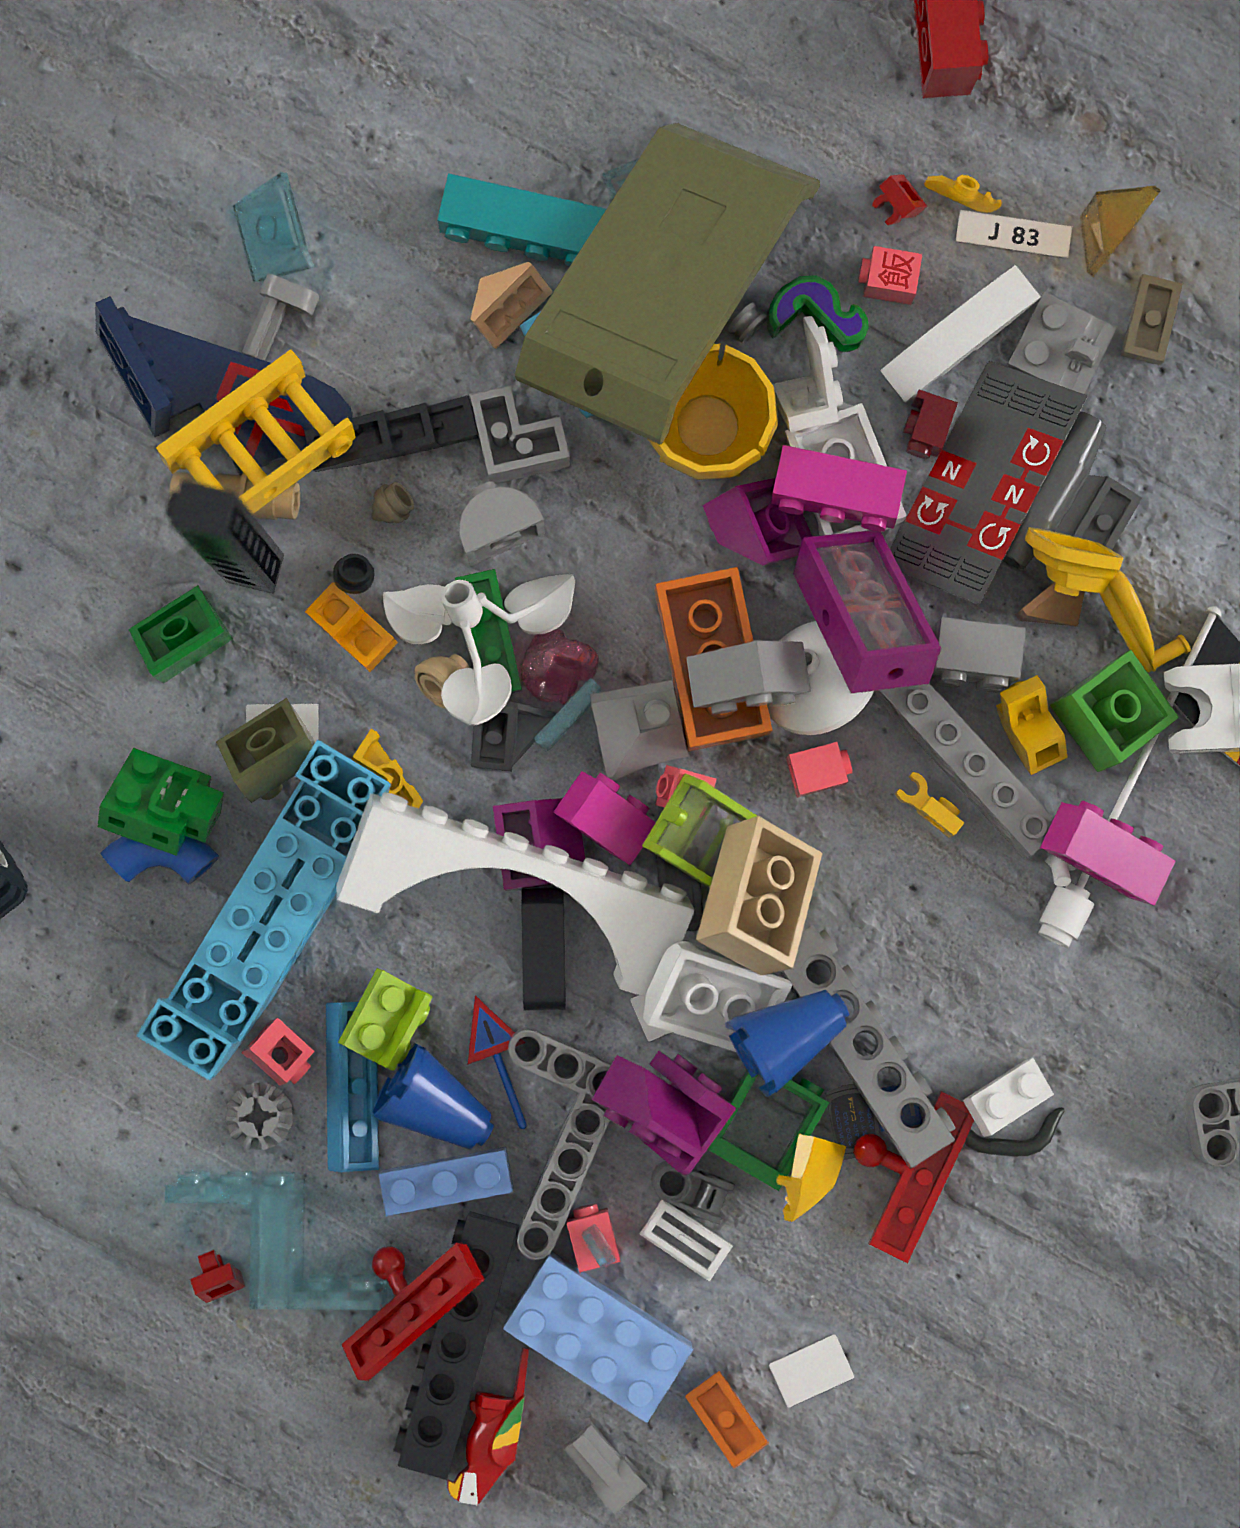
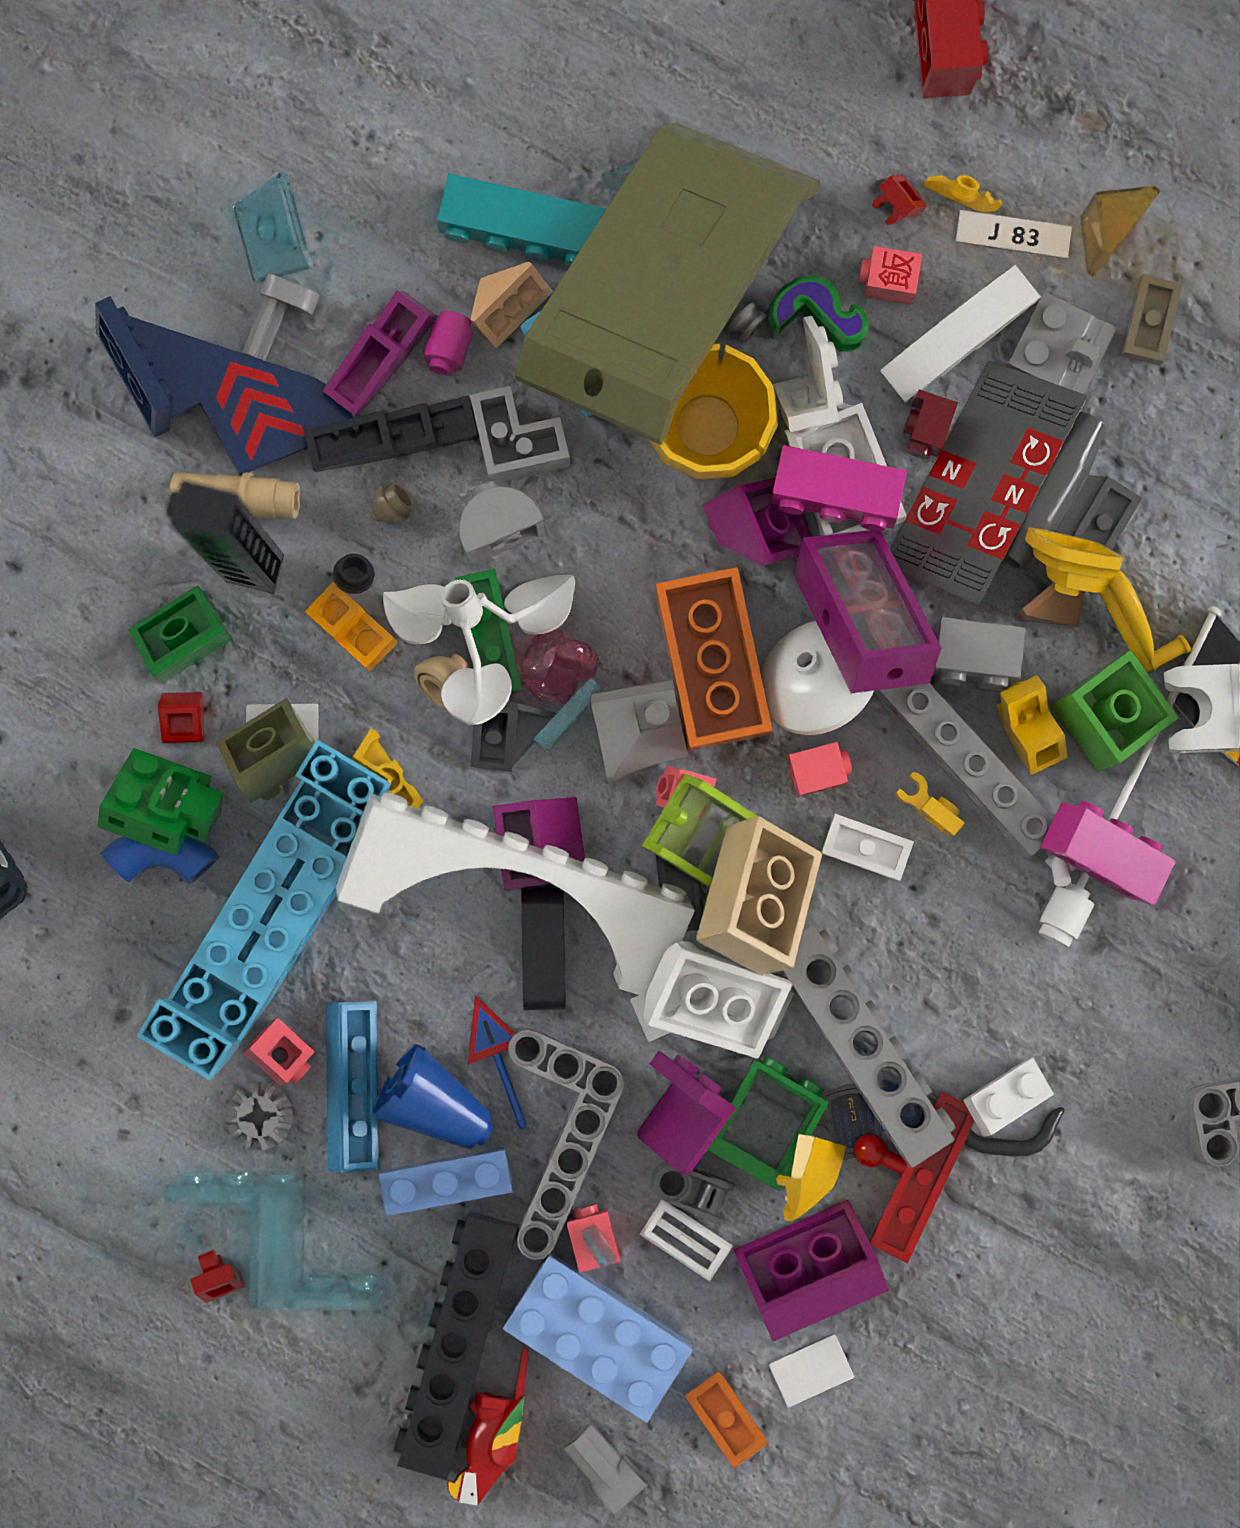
yellow fence [156,349,356,514] -> none
lime bracket [338,968,432,1071] -> none
red plate [341,1243,485,1381] -> none
dark pink piece [553,771,656,865] -> none
magenta slope [592,1055,702,1160] -> none
light grey brick [686,641,811,714] -> none
blue cone [725,990,849,1097] -> none
none -> red slope [158,692,204,743]
none -> magenta slope [323,291,437,416]
none -> dark pink brick [423,311,473,376]
none -> magenta slope [733,1199,889,1341]
none -> white plate [821,814,914,881]

